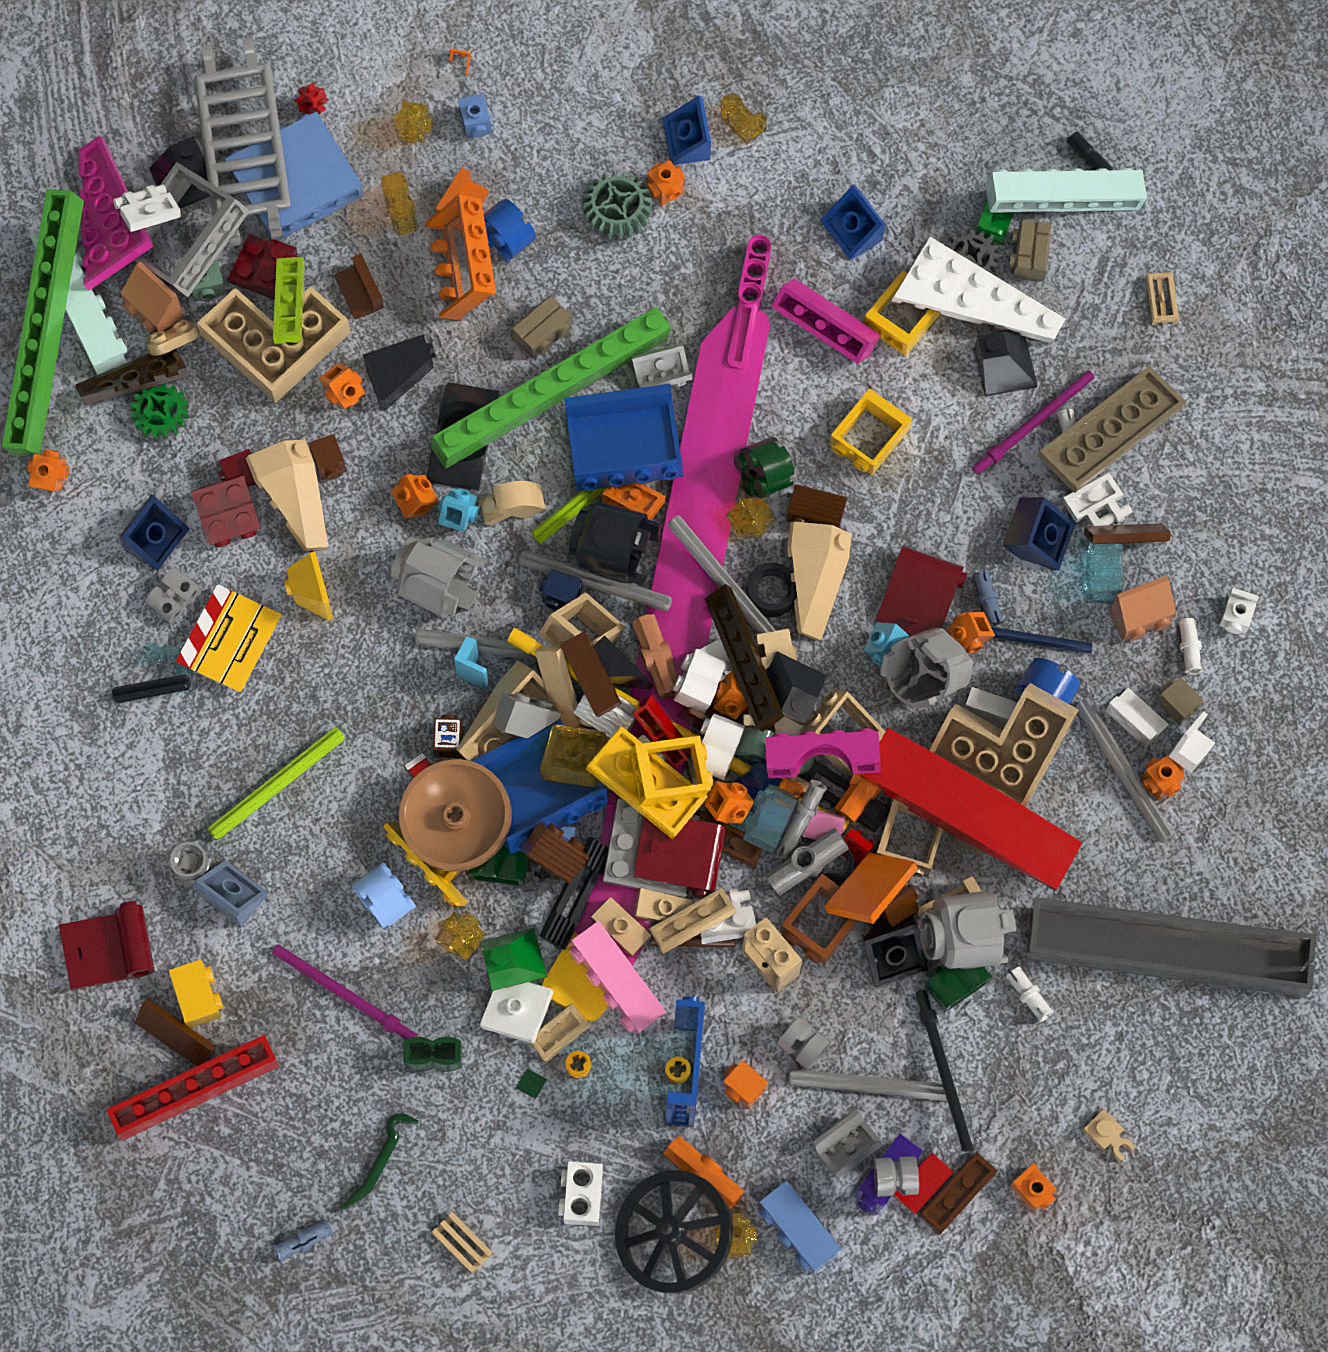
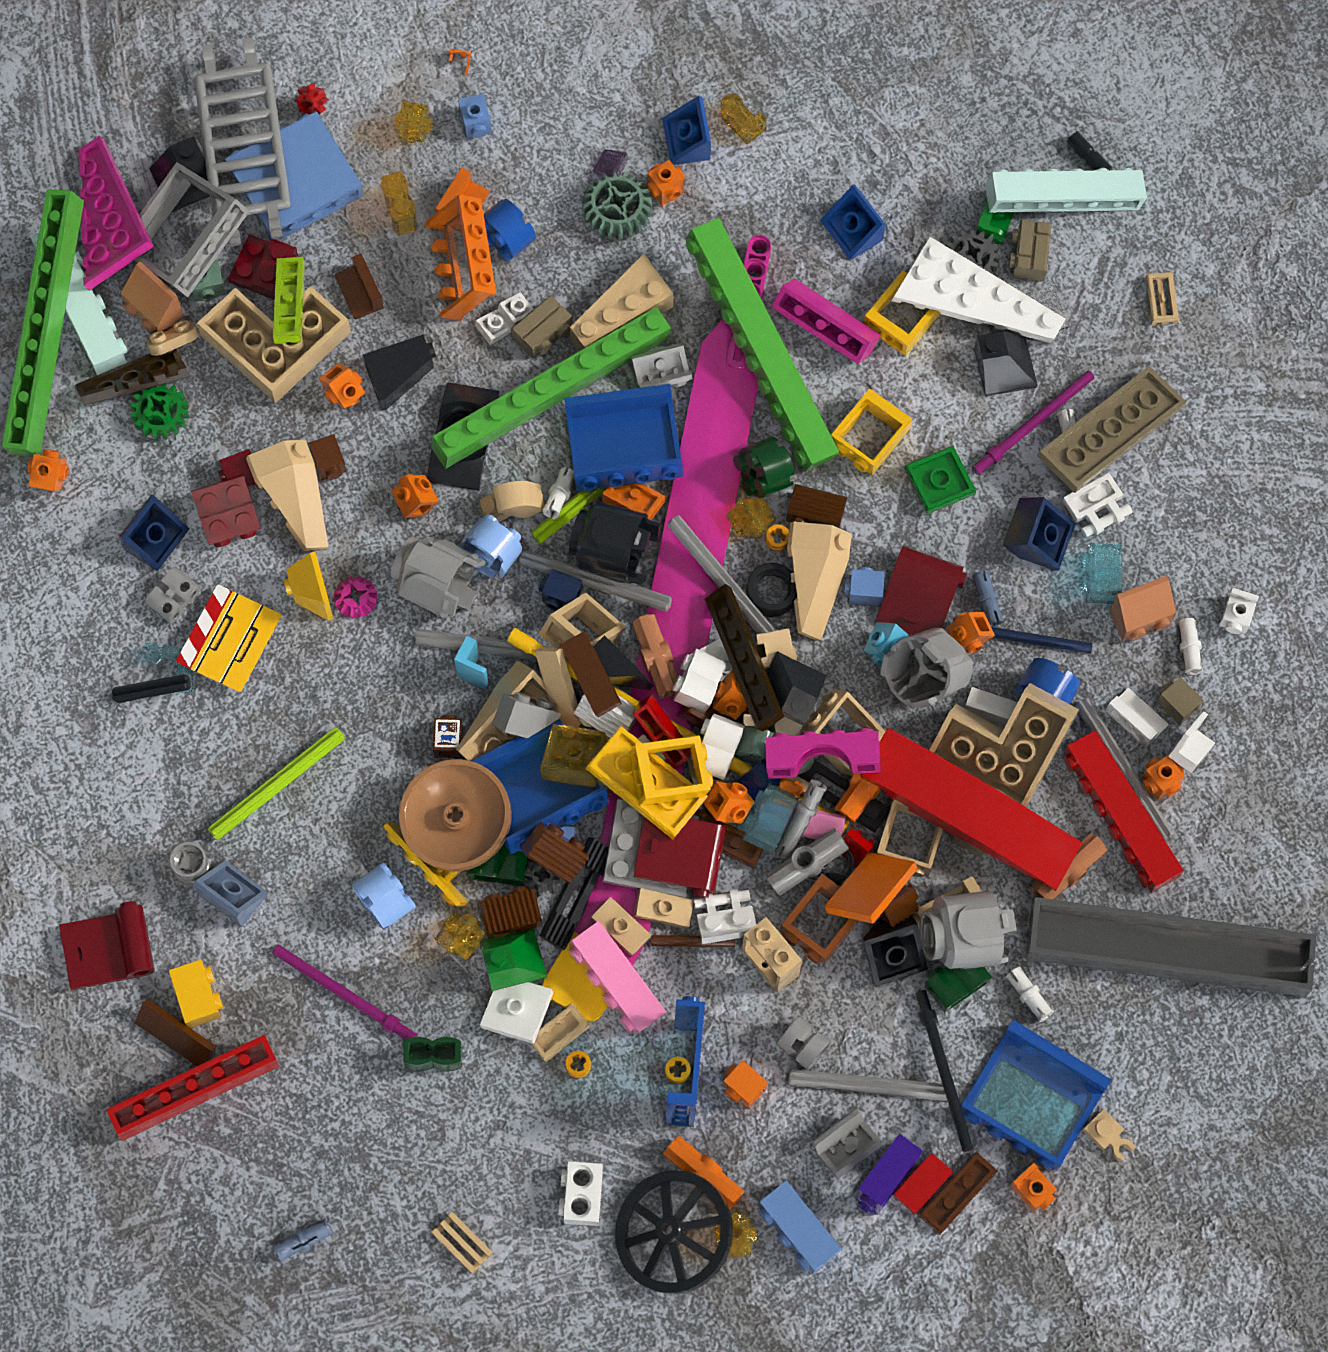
white plate [113,184,181,232] -> none
dark green piece [340,1113,419,1211] -> none
red sticker [405,753,431,777] -> none
medium azure brick [438,488,479,532] -> none
dark green sticker [516,1068,547,1099] -> none
tan tile [649,888,737,954] -> none
light grey wheel [874,1156,919,1197] -> none
reddish brown tile [1084,523,1171,544] -> none
none -> dark pink gear [334,576,377,618]
none -> light blue brick [459,514,522,578]
none -> white slope [475,292,533,345]
none -> reddish brown brick [479,887,543,939]
none -> white pin [543,467,575,519]
none -> tan wedge [570,254,673,351]
none -> clear purple slope [593,149,628,177]
none -> bright green brick [685,218,839,472]
none -> light orange bush [766,524,789,552]
none -> medium blue brick [844,567,885,606]
none -> green plate [904,446,976,515]
none -> clear light blue panel [961,1020,1112,1171]
none -> nougat piece [1030,833,1107,900]
none -> red brick [1064,730,1184,893]

